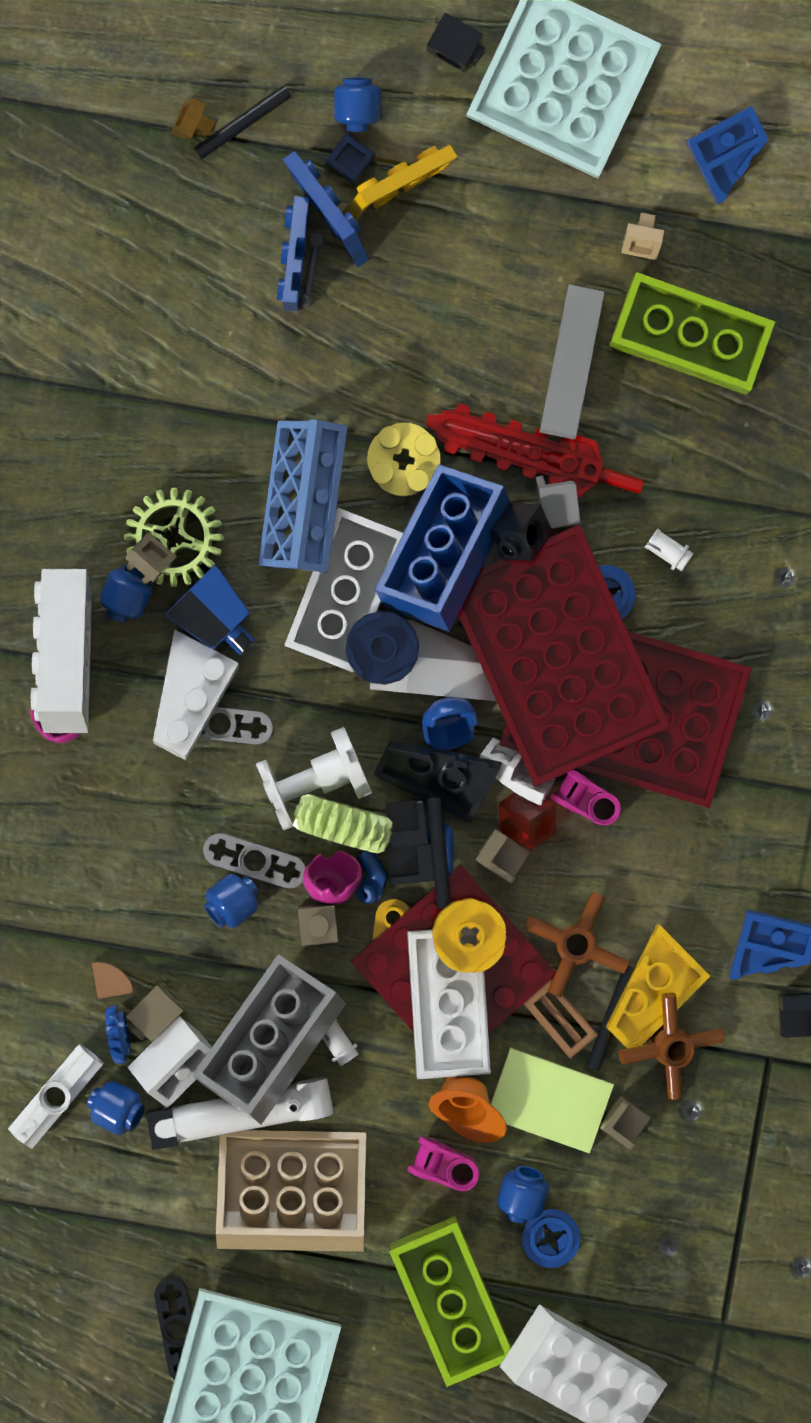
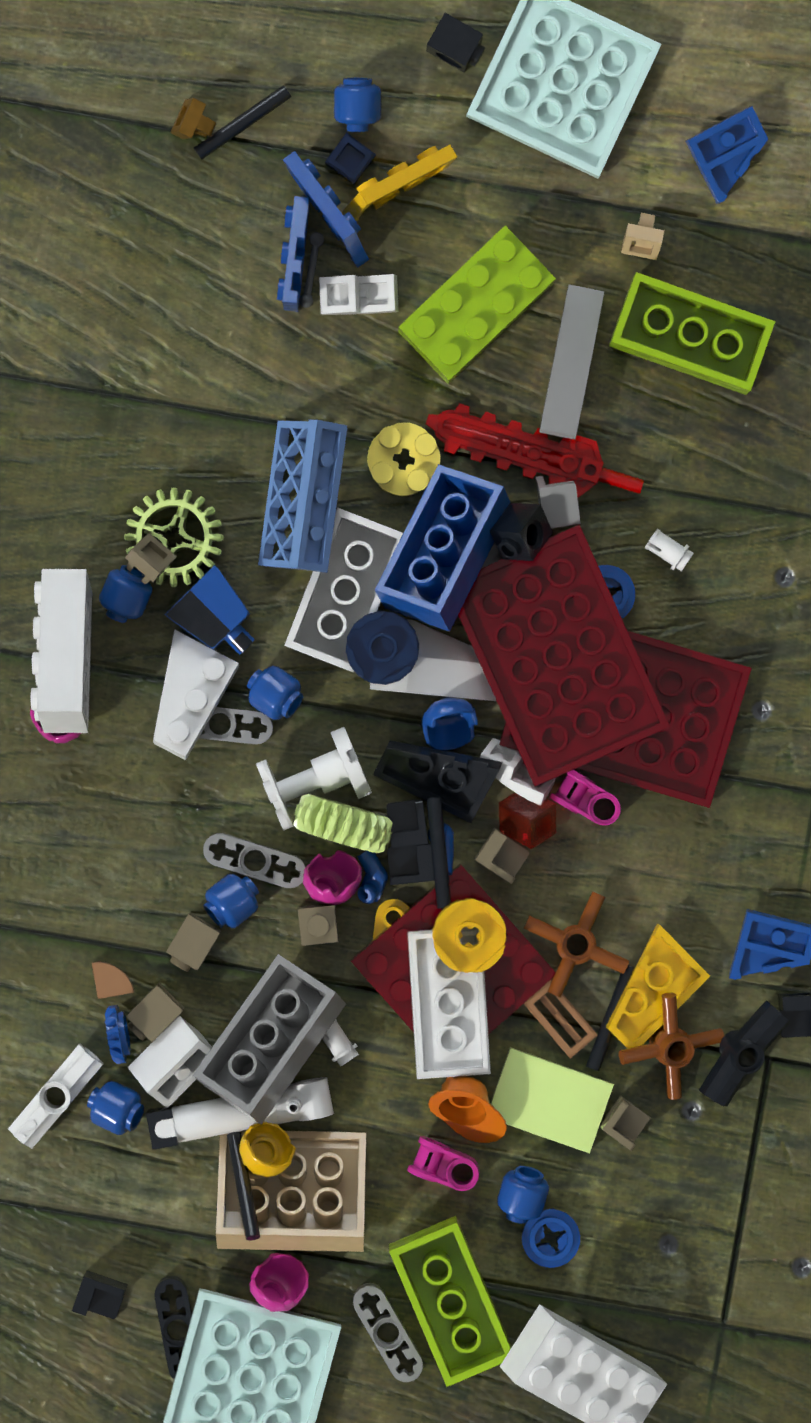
none -> black panel [72,1270,128,1319]
none -> dark tan brick [166,912,222,972]
none -> black bar [227,1132,260,1241]
none -> yellow hair [239,1122,296,1177]
none -> blue head [247,666,303,720]
none -> dark pink hair [249,1253,309,1312]
none -> white slope [319,274,399,315]
none -> light grey beam [353,1283,423,1382]
none -> lime brick [398,225,556,384]
none -> black piece [699,1000,790,1107]

